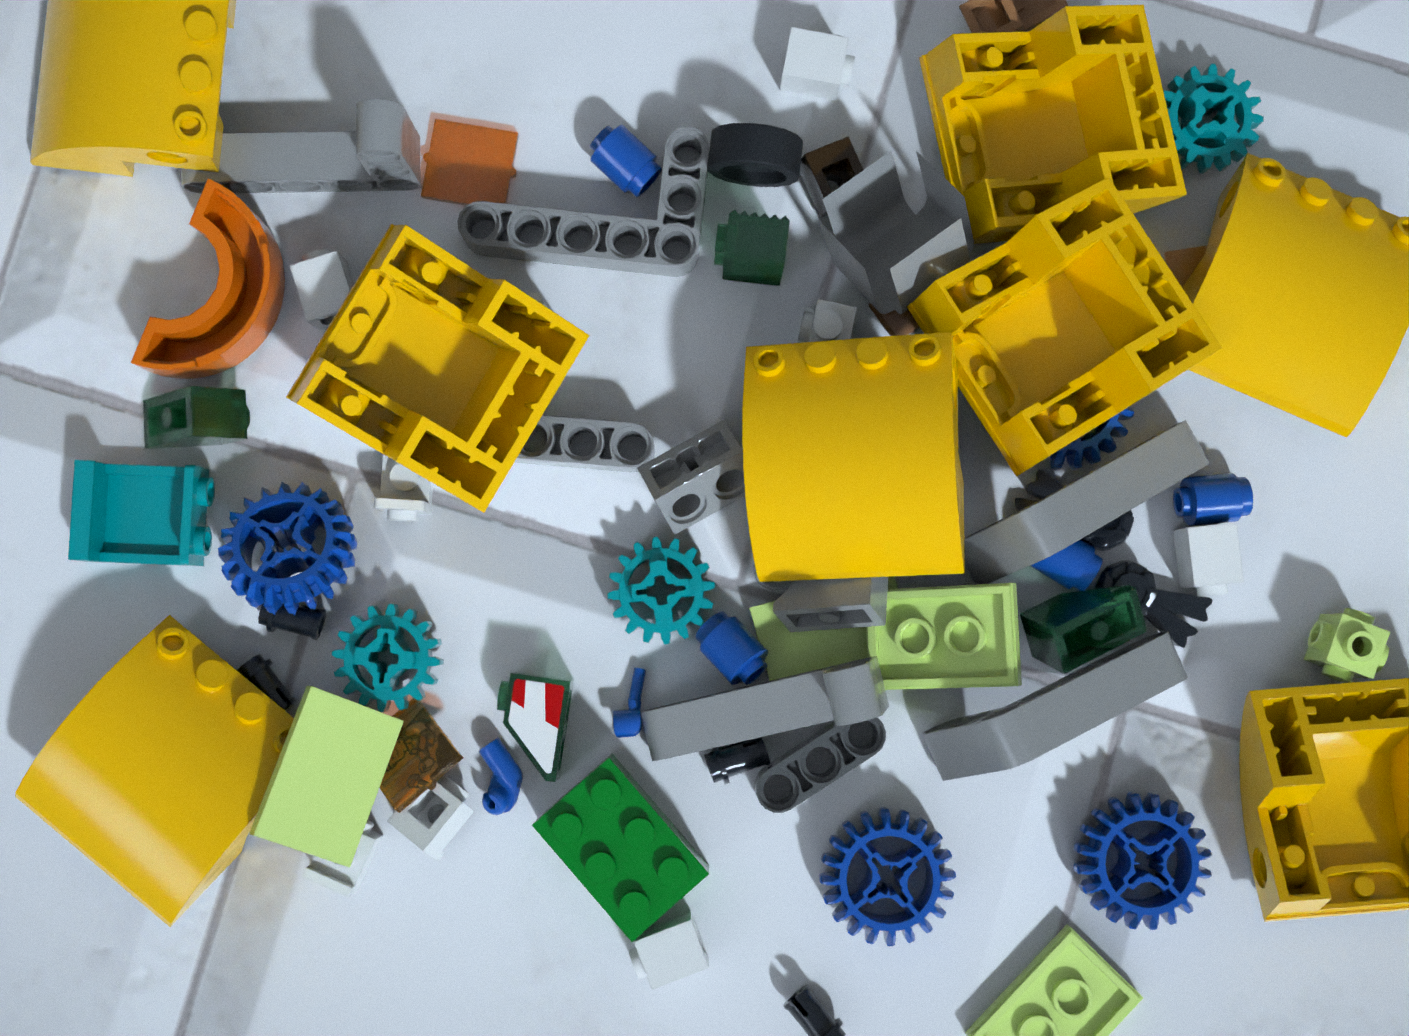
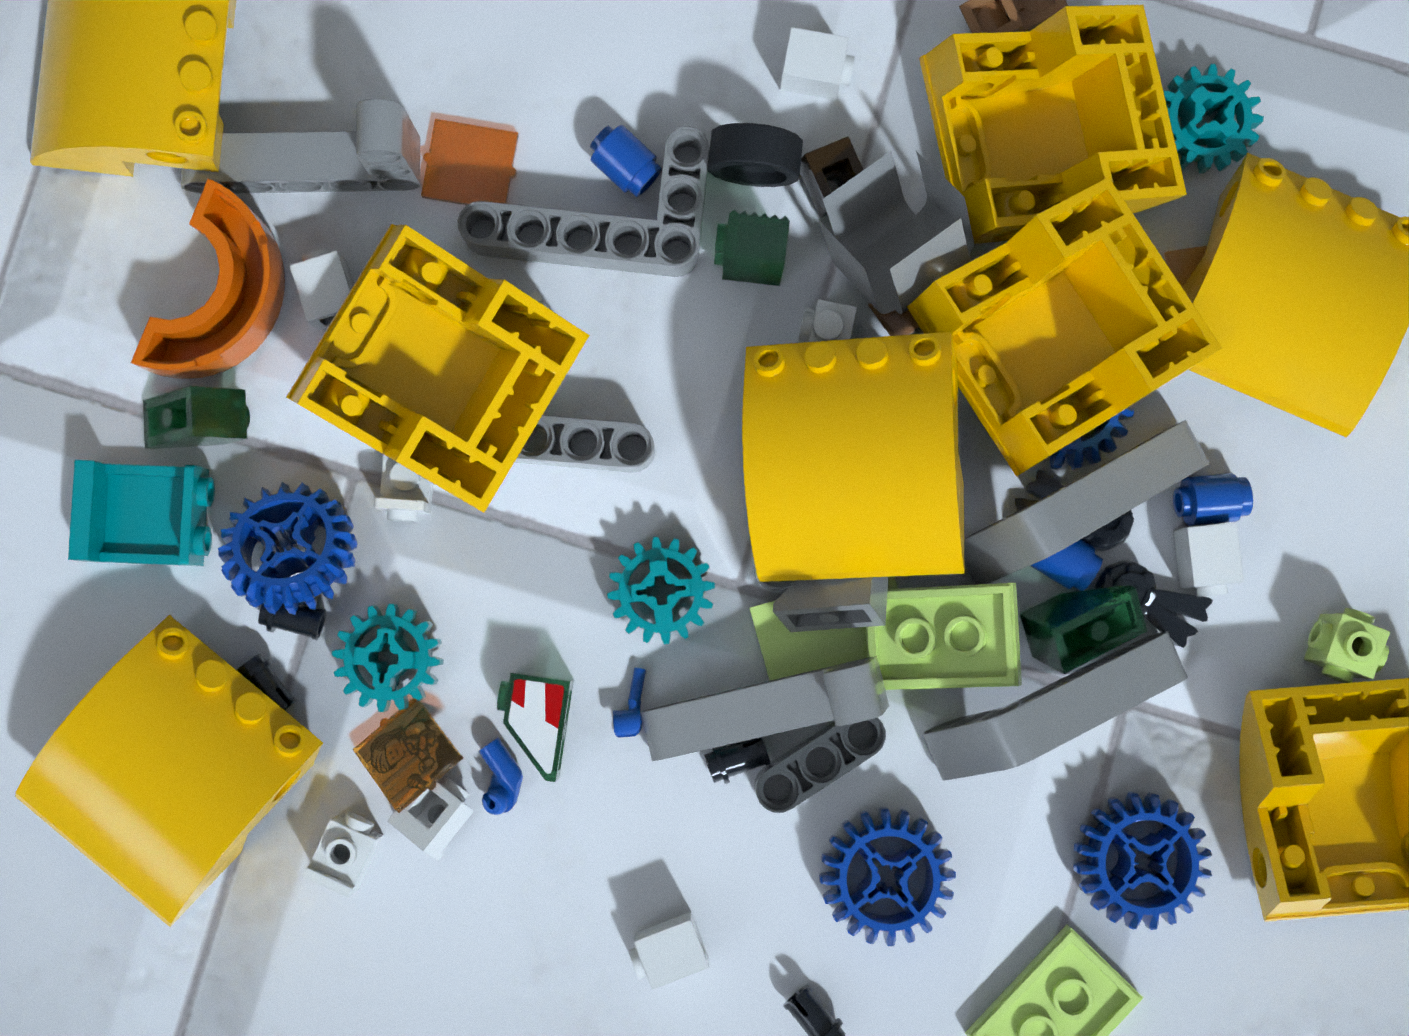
yellowish green tile [249,686,404,867] -> none
green brick [532,753,709,942] -> none
light grey brick [637,420,745,535] -> none
blue brick [695,611,768,685] -> none

